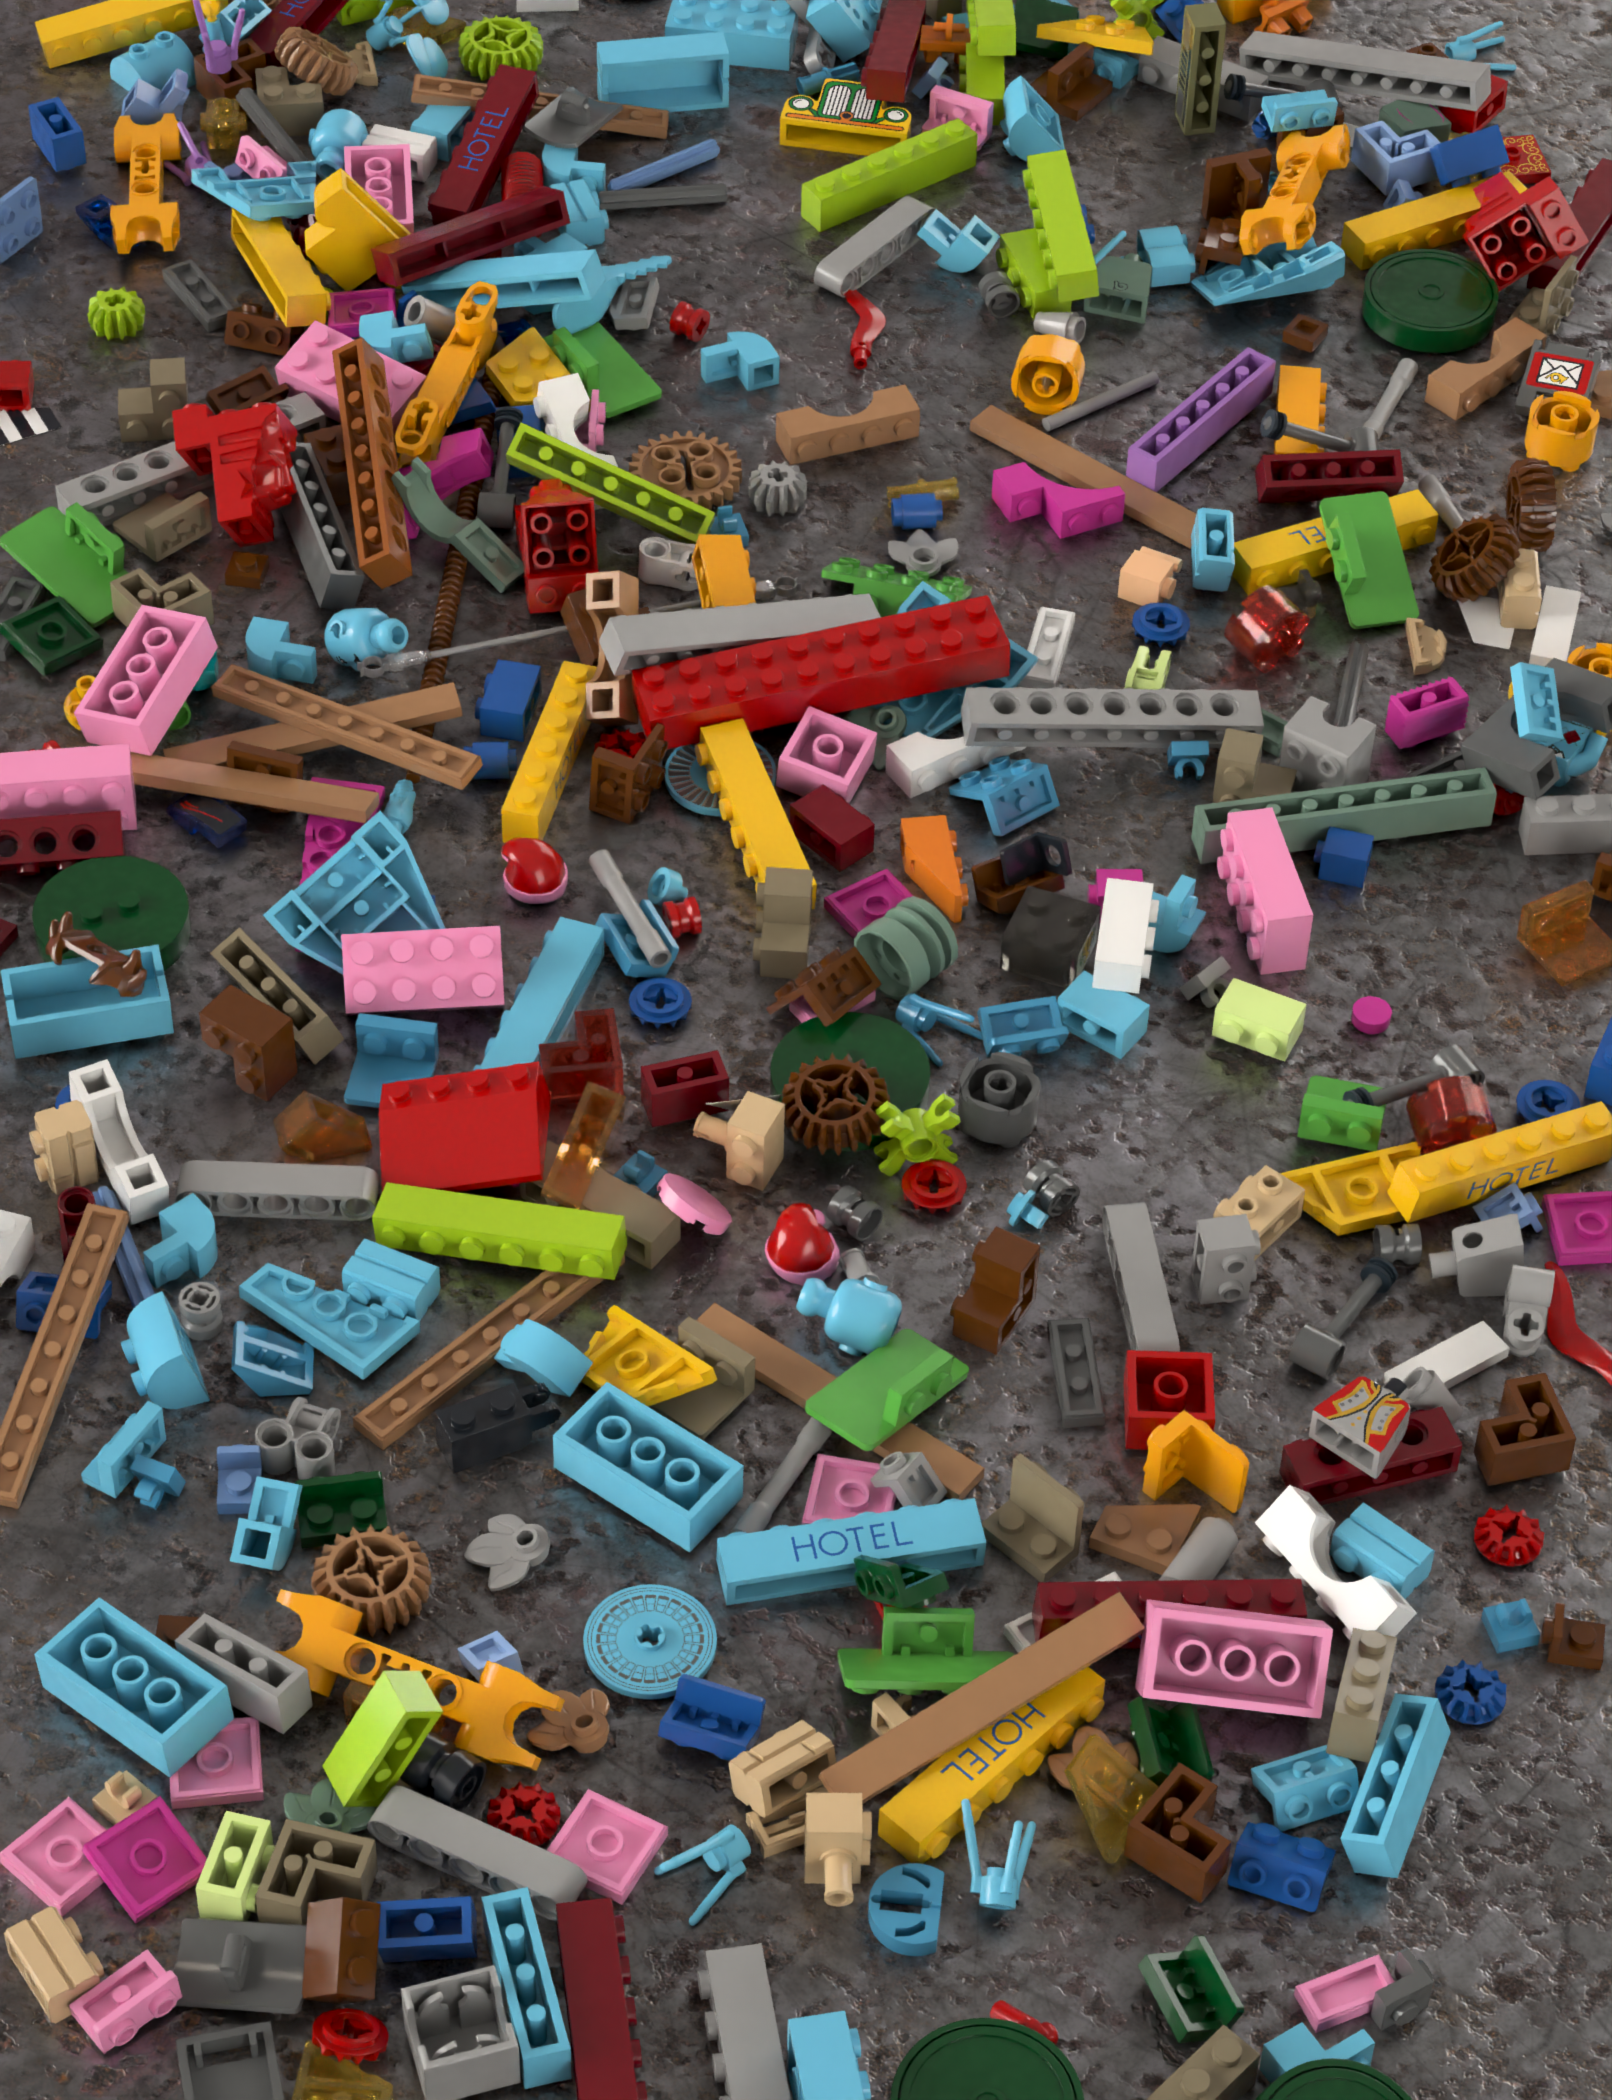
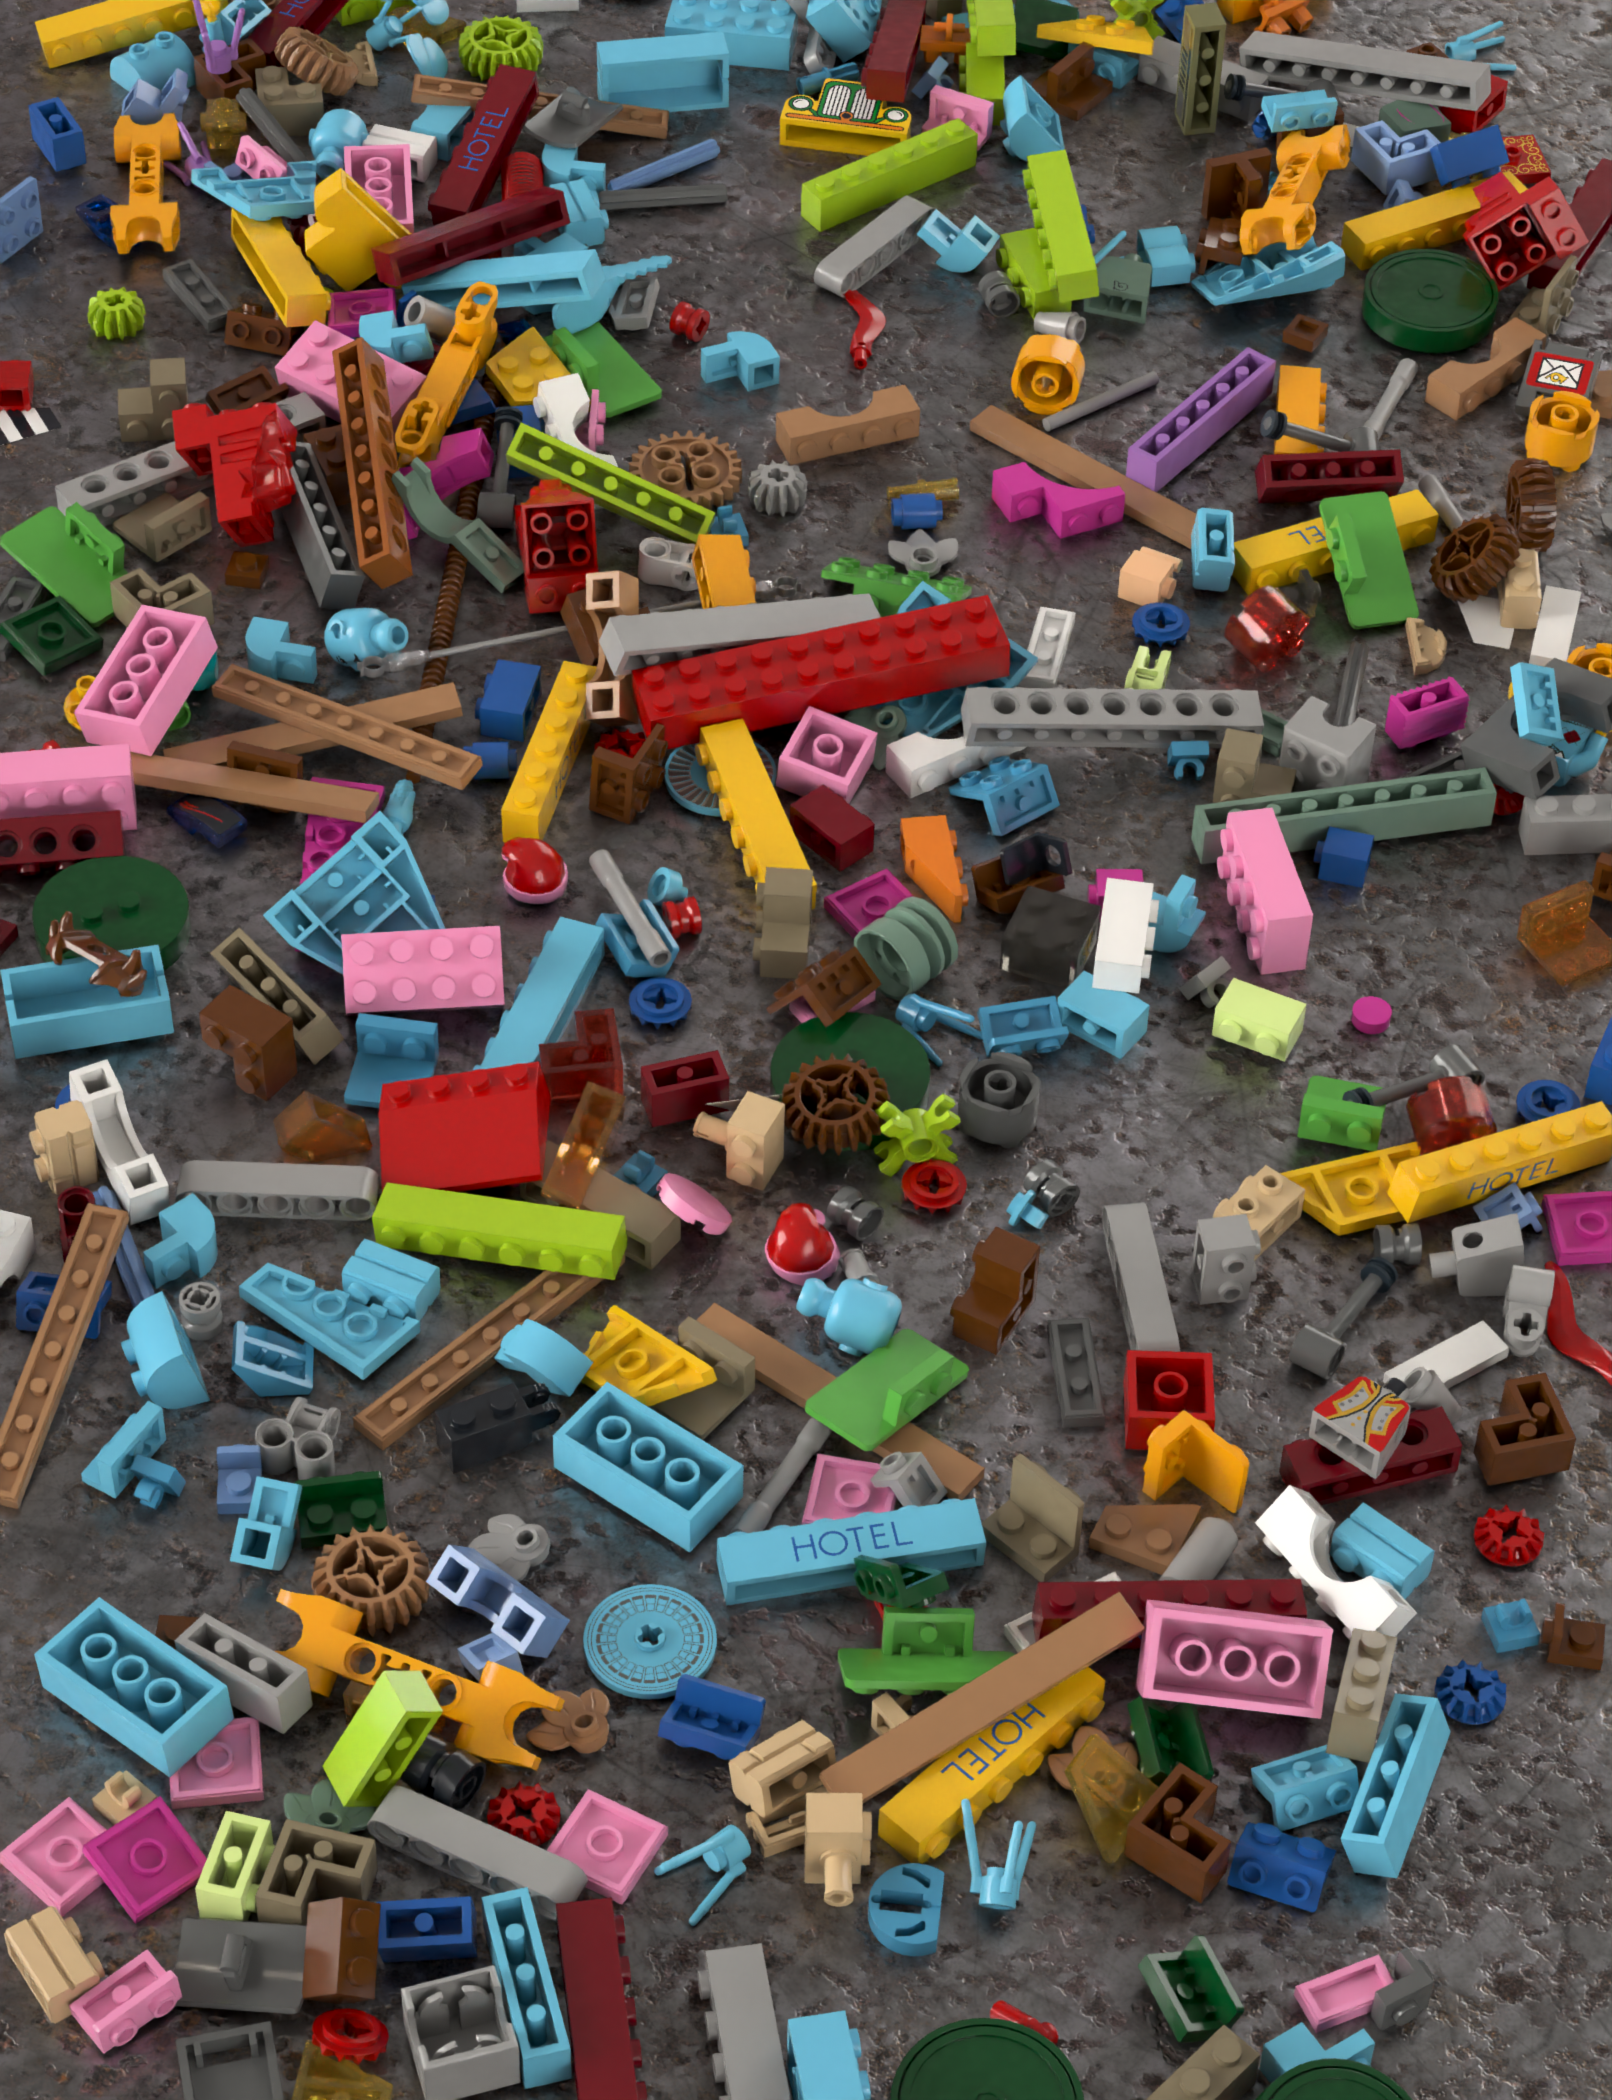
none -> medium blue arch [426,1544,570,1658]

